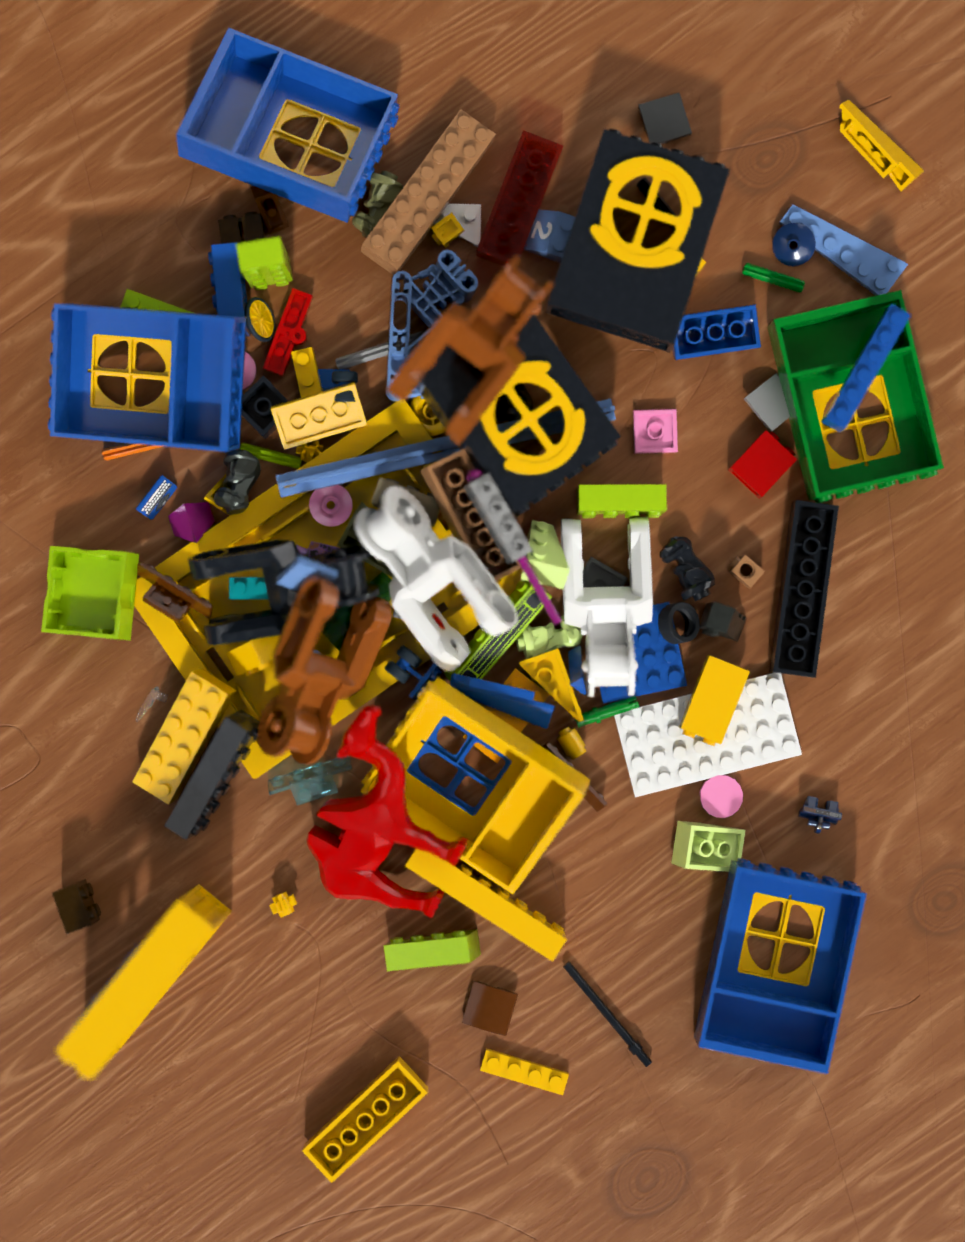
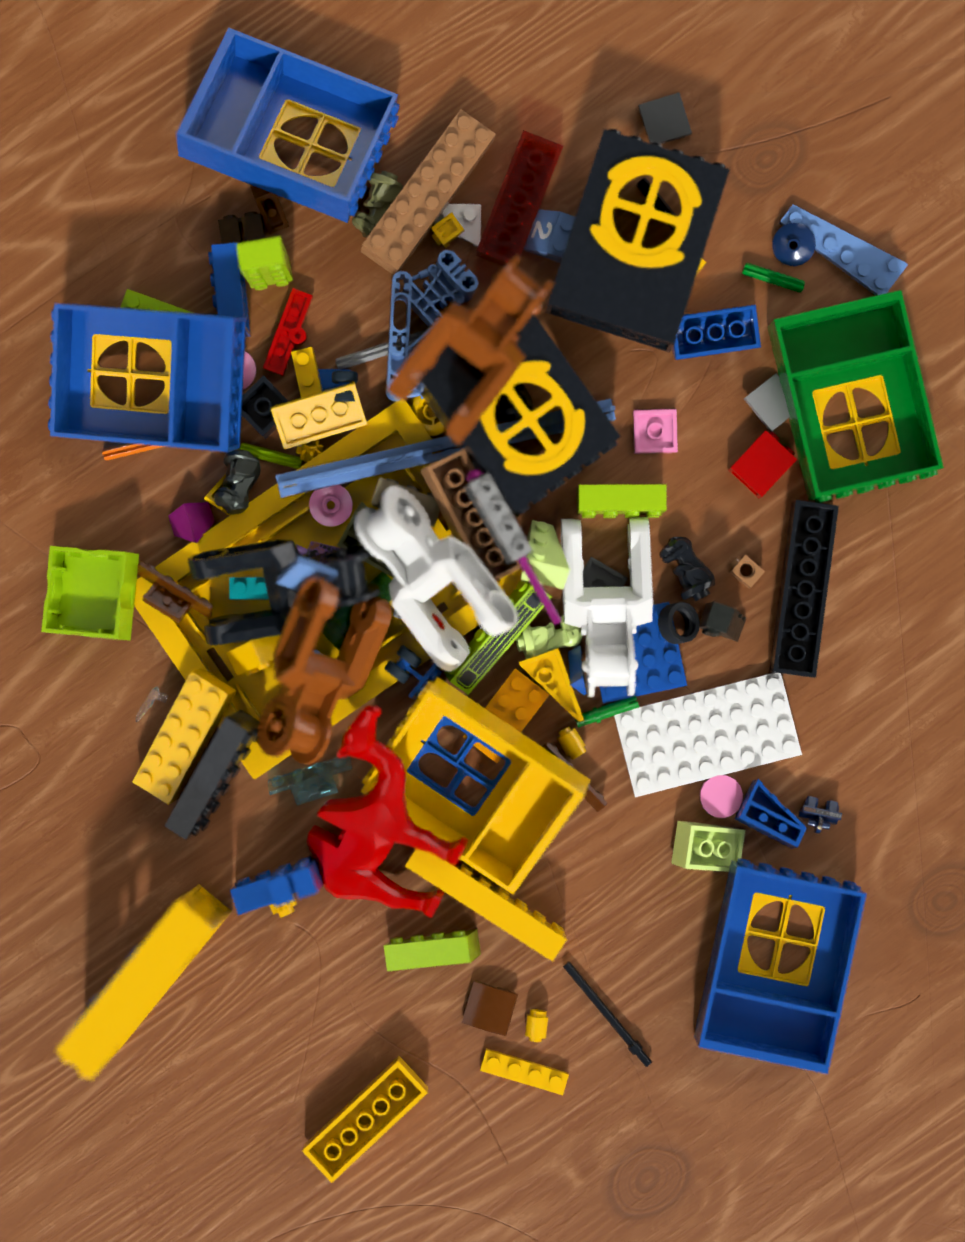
dark brown brick [52,879,101,934] -> none
slope [136,475,177,520] -> none
yellow wheel [245,297,275,342] -> none
blue wedge [449,673,554,729] -> none
yellow brick [678,655,750,746] -> none
blue brick [821,304,911,433] -> none
yellow wedge [840,100,924,191] -> none
none -> blue piece [230,856,324,915]
none -> yellow brick [525,1009,548,1042]
none -> blue wedge [734,779,807,849]

